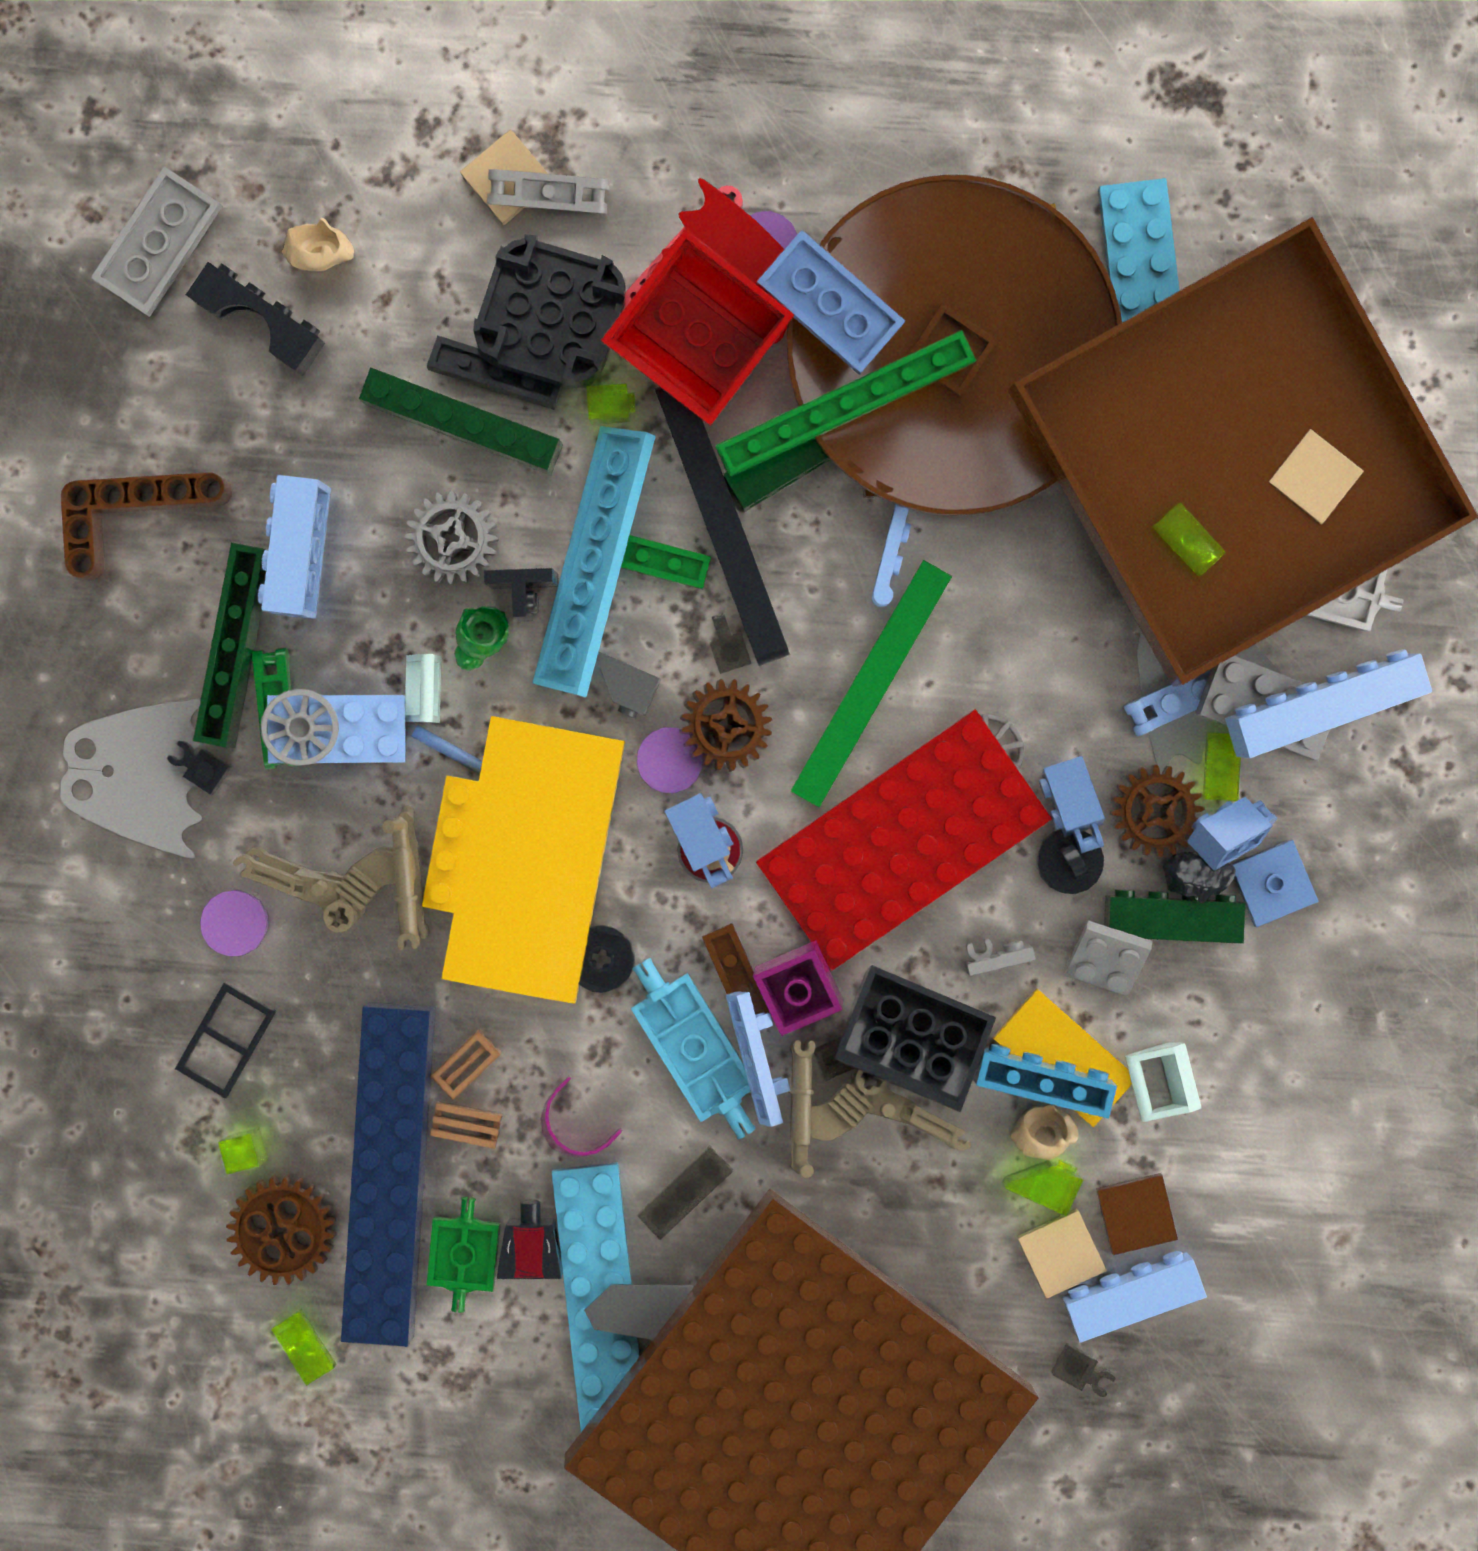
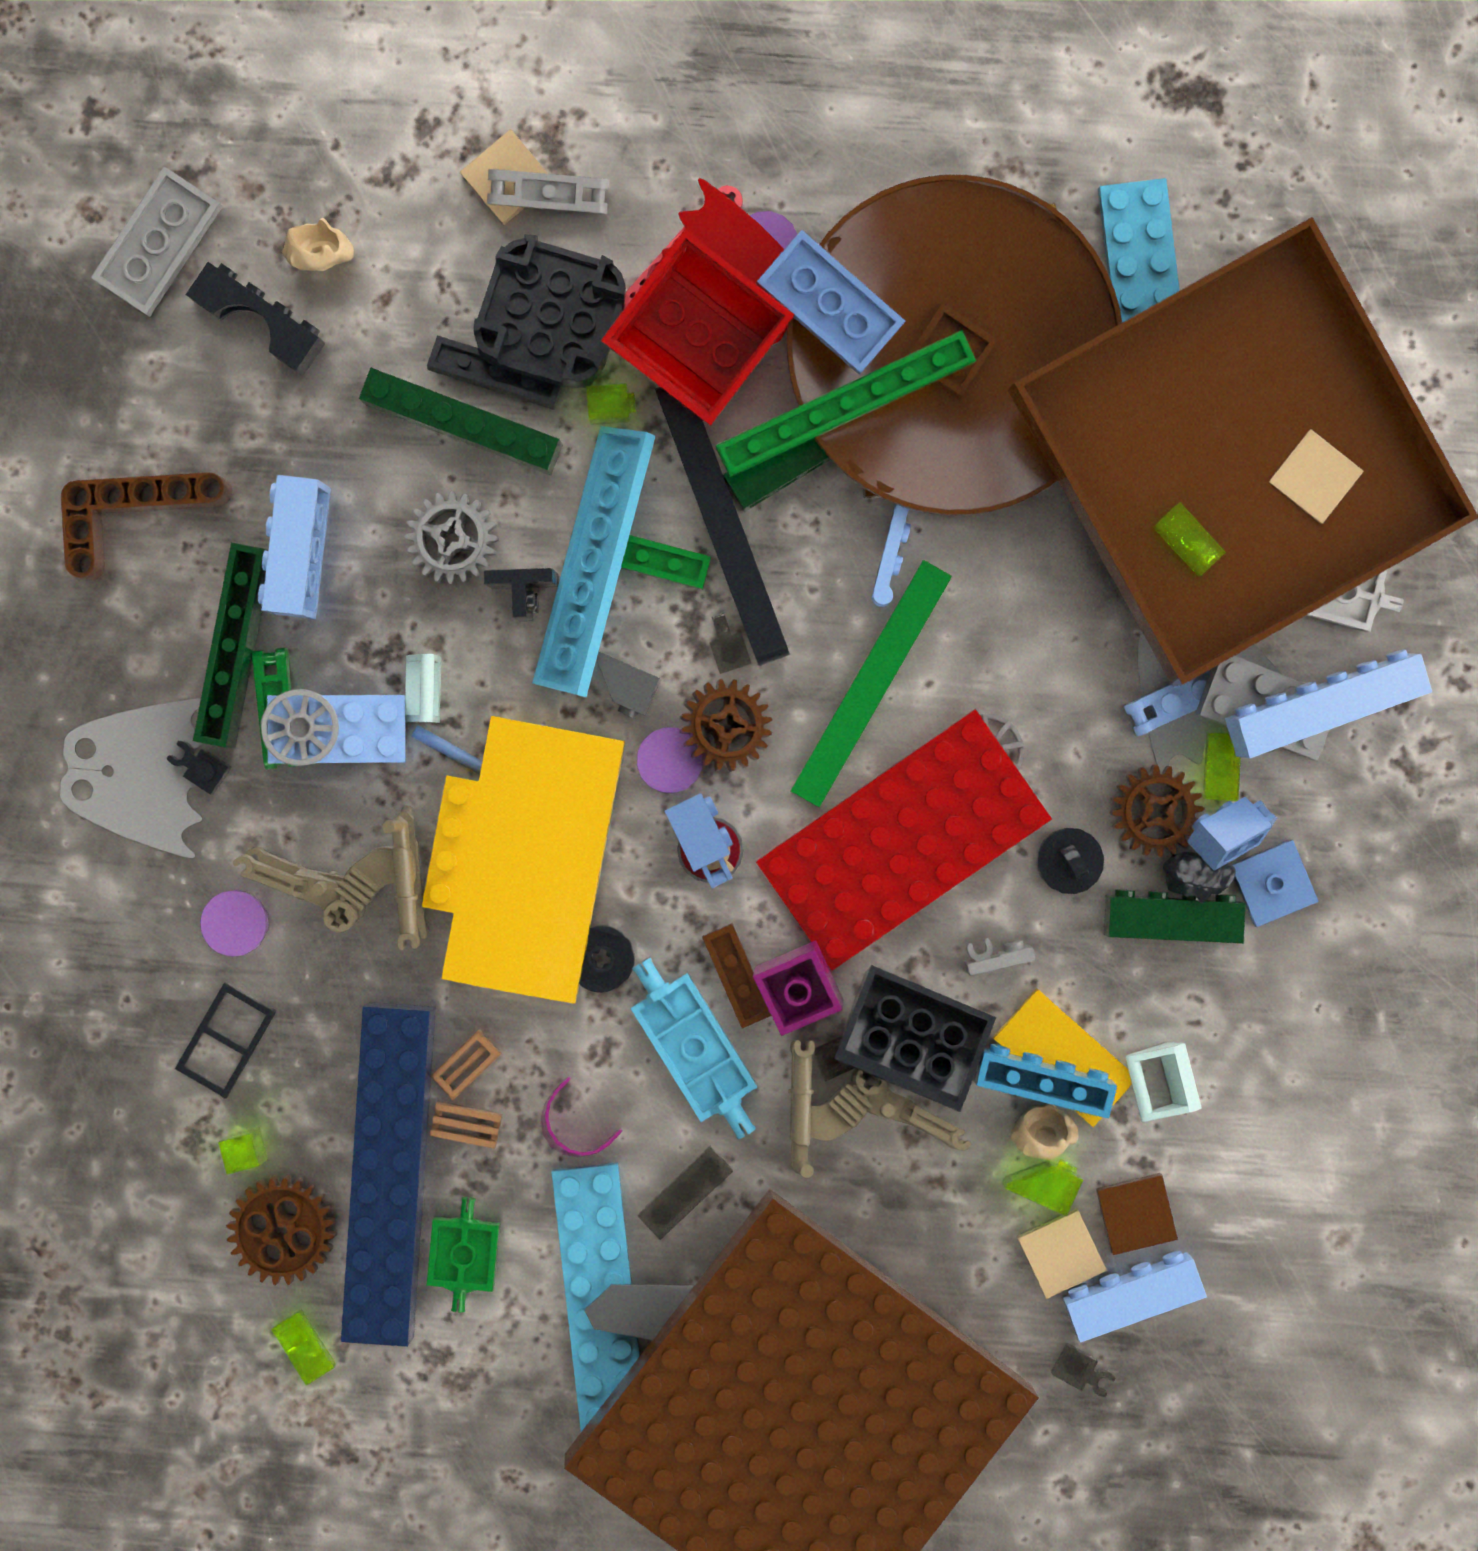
green piece [454,606,510,671] -> none
torso [497,1200,563,1279] -> none
light blue hinge [725,991,790,1127] -> none
medium blue brick [1039,756,1105,854] -> none
light grey plate [1064,920,1152,996] -> none

